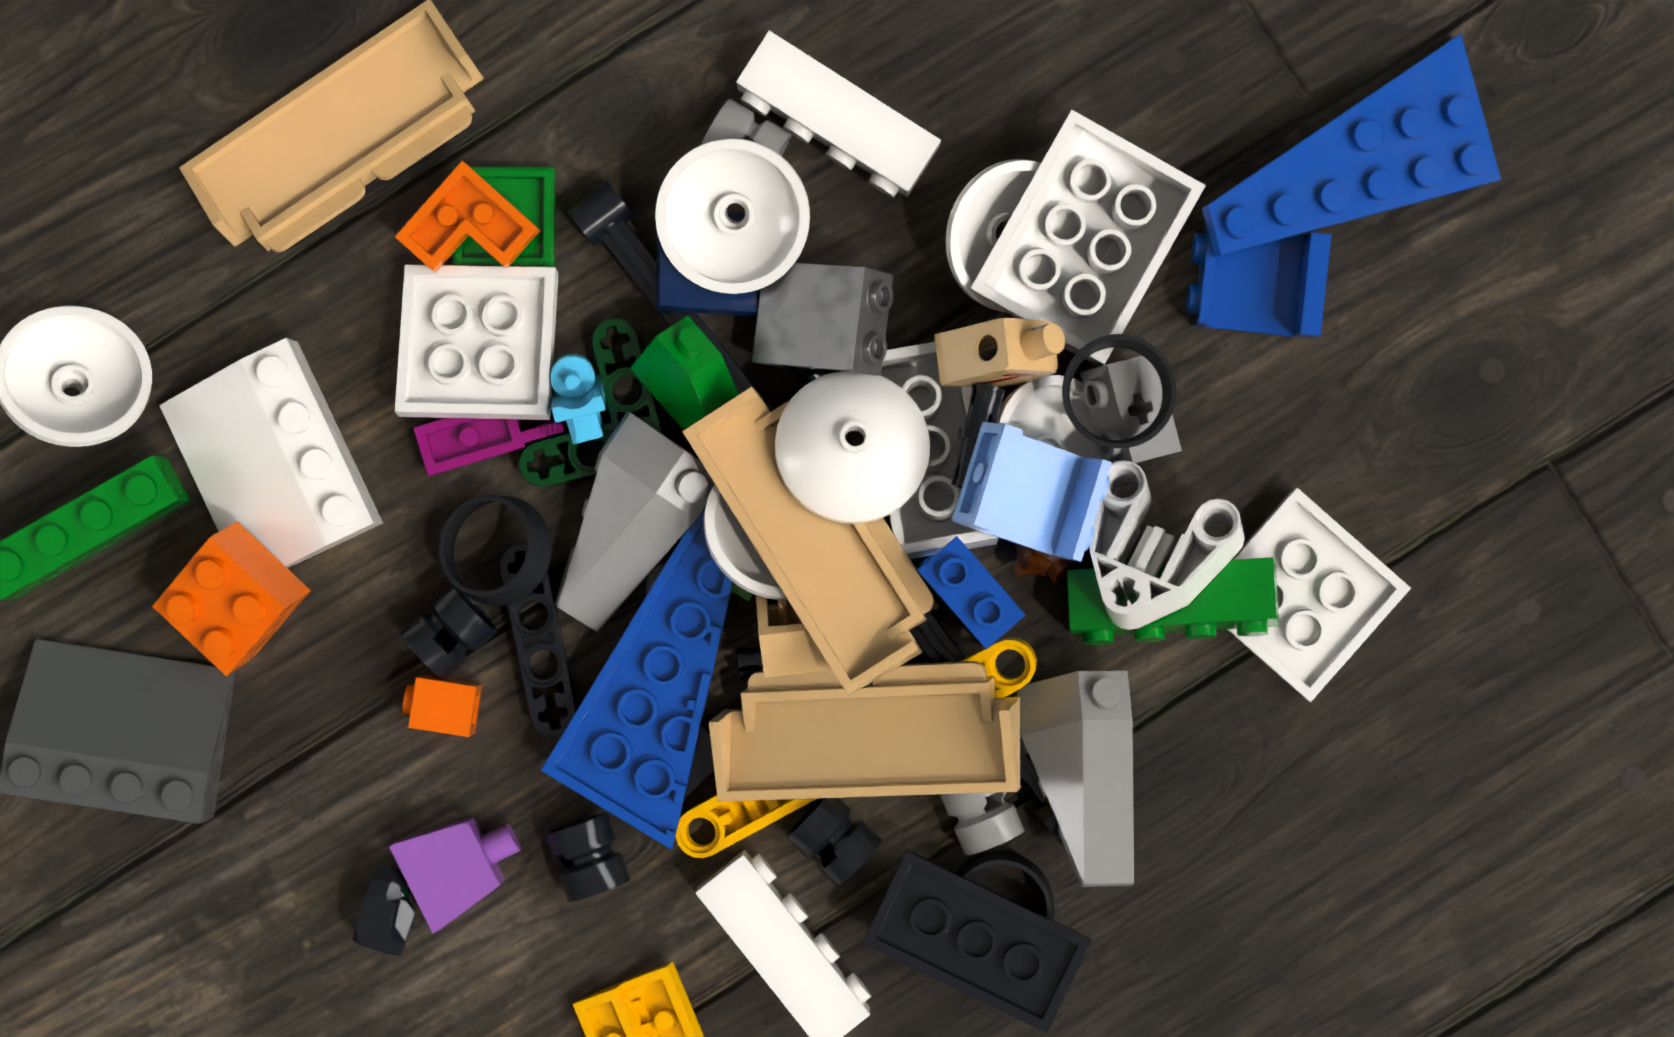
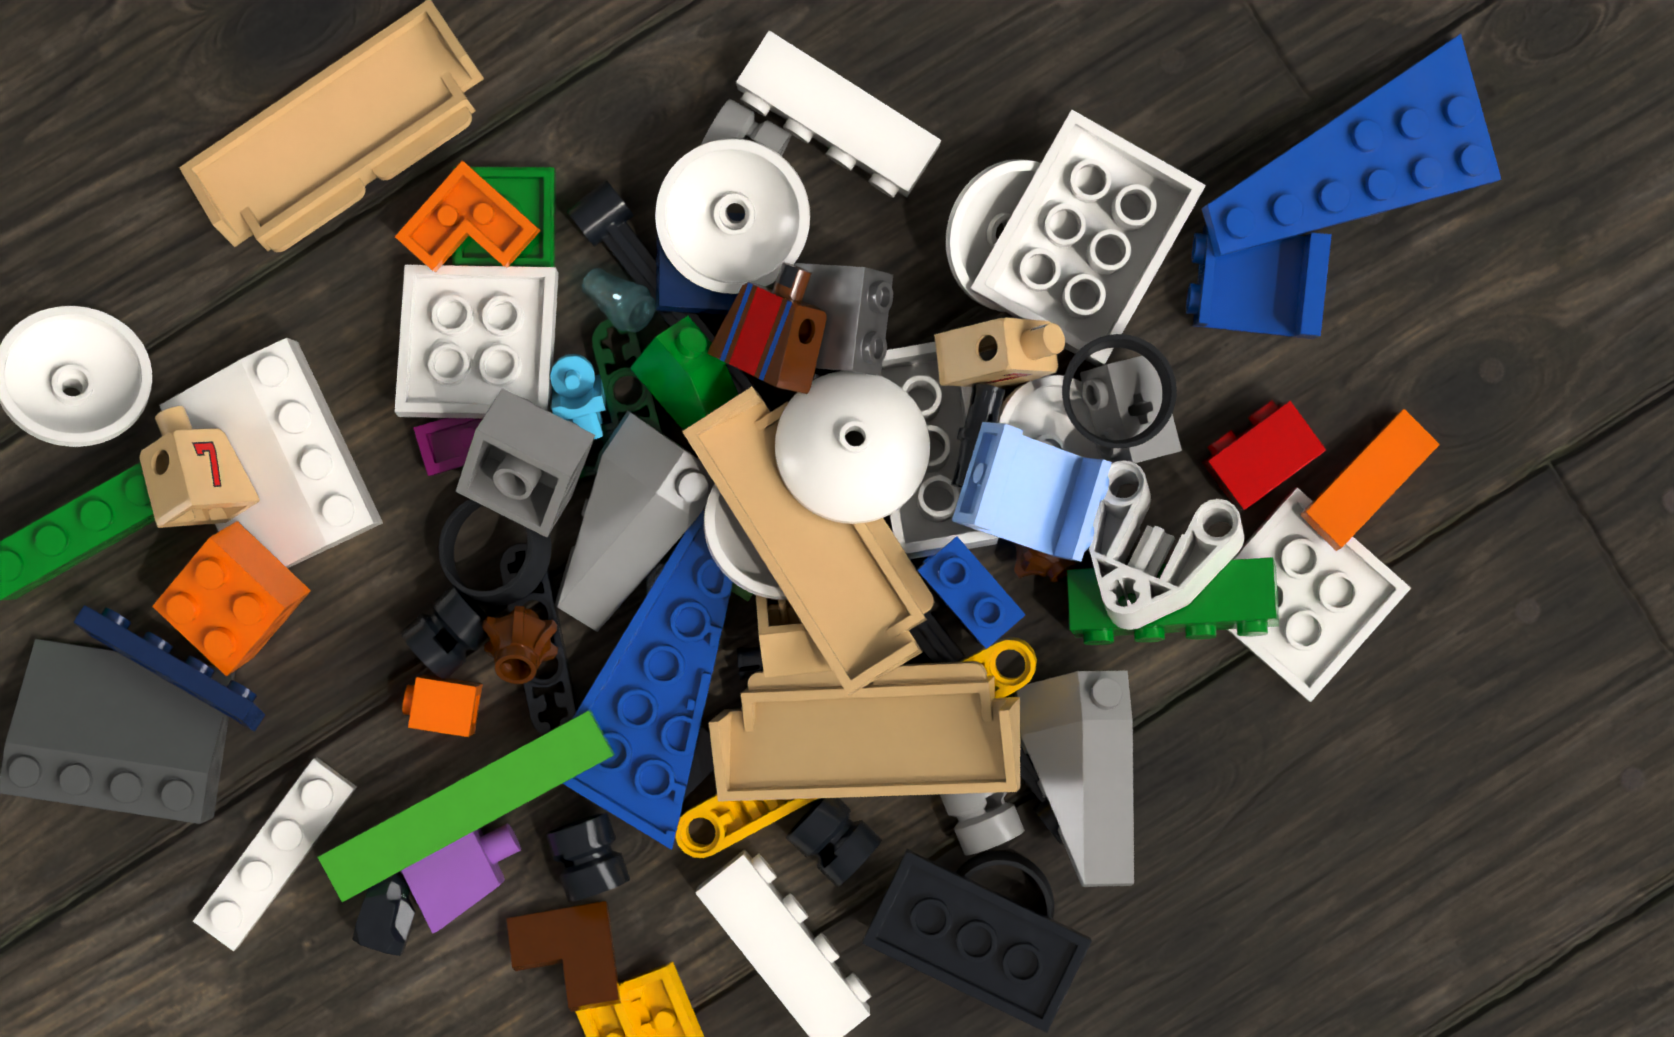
none -> dark blue plate [74,605,265,732]
none -> tan torso [139,406,260,528]
none -> white plate [193,757,357,951]
none -> bright green tile [318,709,615,902]
none -> light grey brick [455,388,595,537]
none -> reddish brown rock [483,606,558,684]
none -> reddish brown tile [506,901,621,1012]
none -> clear light blue cone [582,268,656,332]
none -> reddish brown torso [707,262,827,394]
none -> red brick [1202,400,1326,511]
none -> orange tile [1300,409,1440,551]

